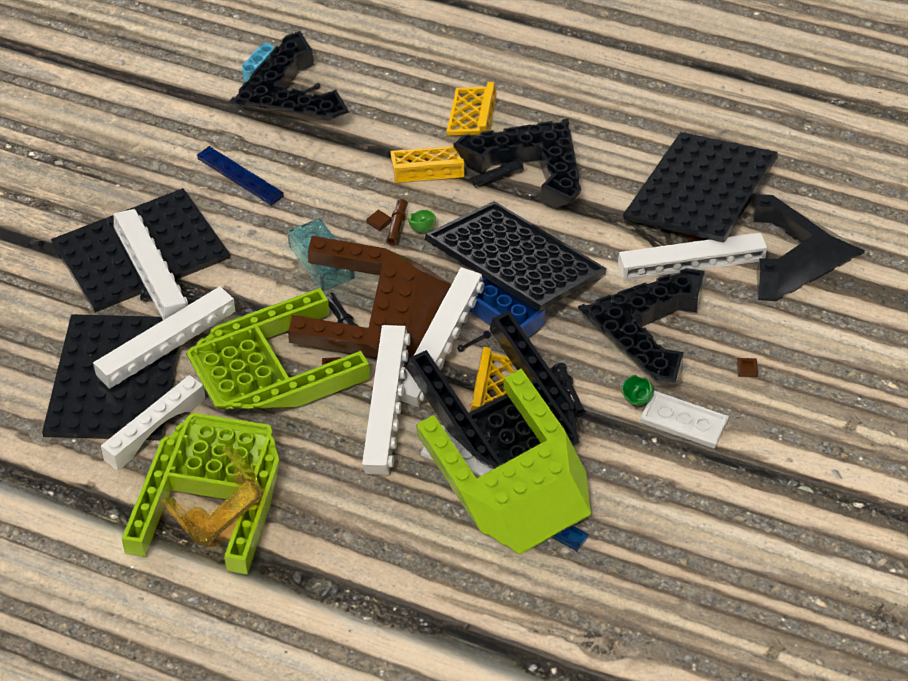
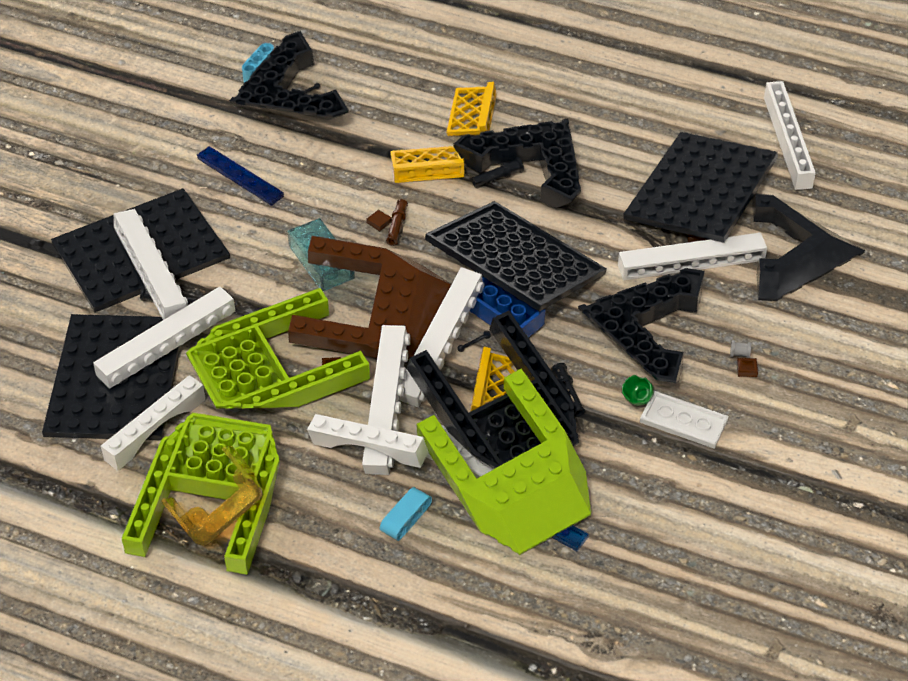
black pin [325,293,359,326] -> none
bright green hair [408,209,436,233] -> none
none -> white arch [307,414,428,468]
none -> medium azure beam [380,487,432,541]
none -> light grey bush [730,340,751,358]
none -> white brick [764,81,815,190]

